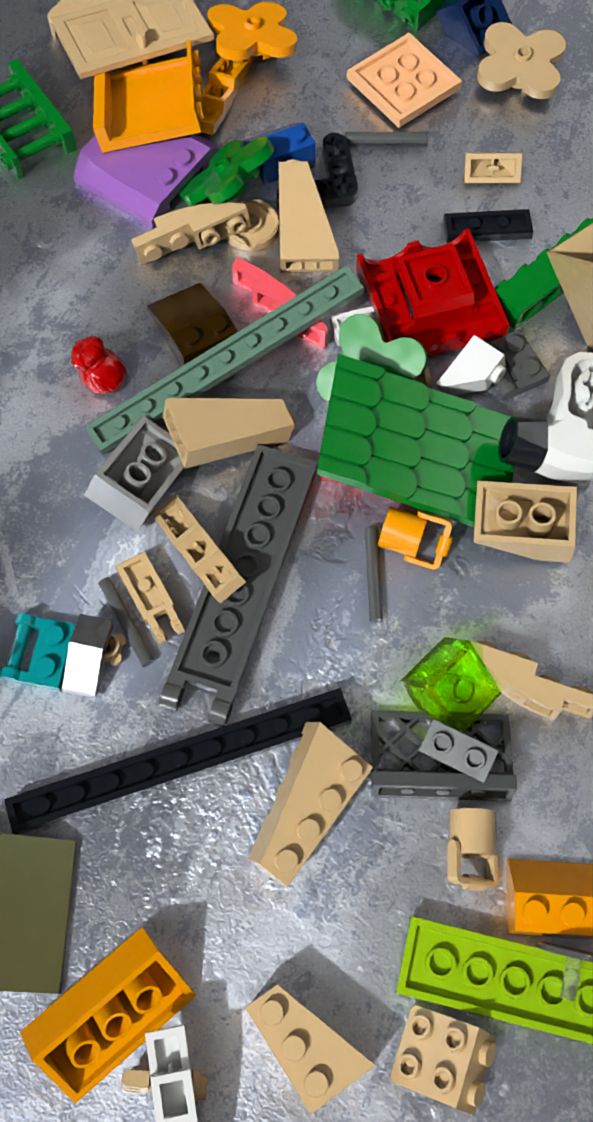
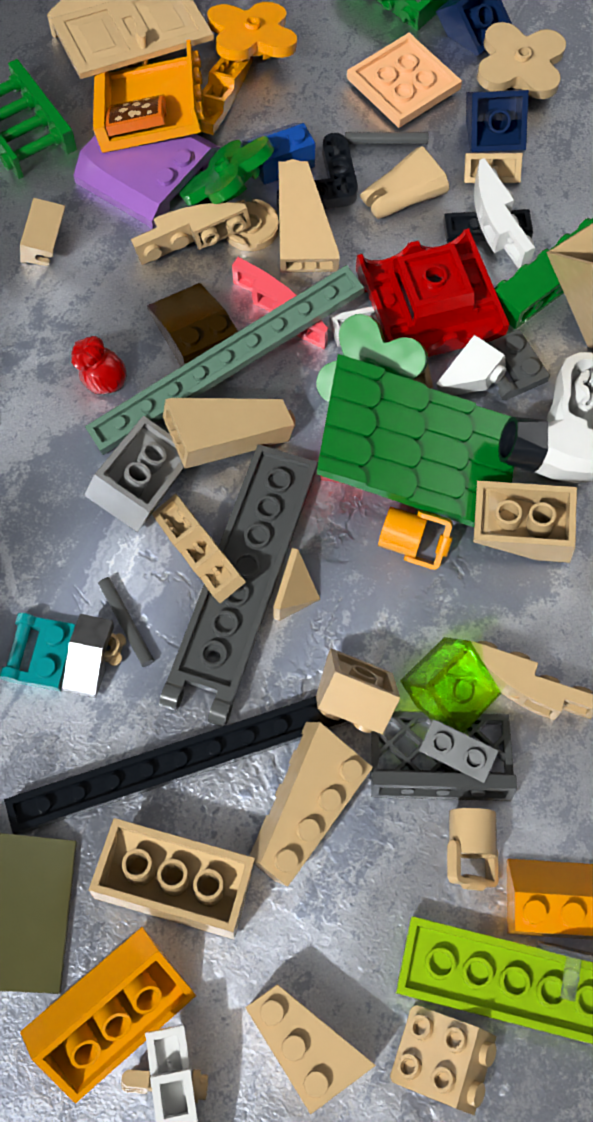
tan hinge [115,551,185,645] -> none
dark grey bar [364,527,383,623] -> none
none -> tan hinge [20,198,65,266]
none -> tan slope [89,818,255,939]
none -> slope [106,94,167,137]
none -> tan slope [273,548,321,621]
none -> tan slope [316,648,400,735]
none -> tan piece [360,146,449,219]
none -> dark blue slope [466,90,529,152]
none -> white slope [474,158,535,269]

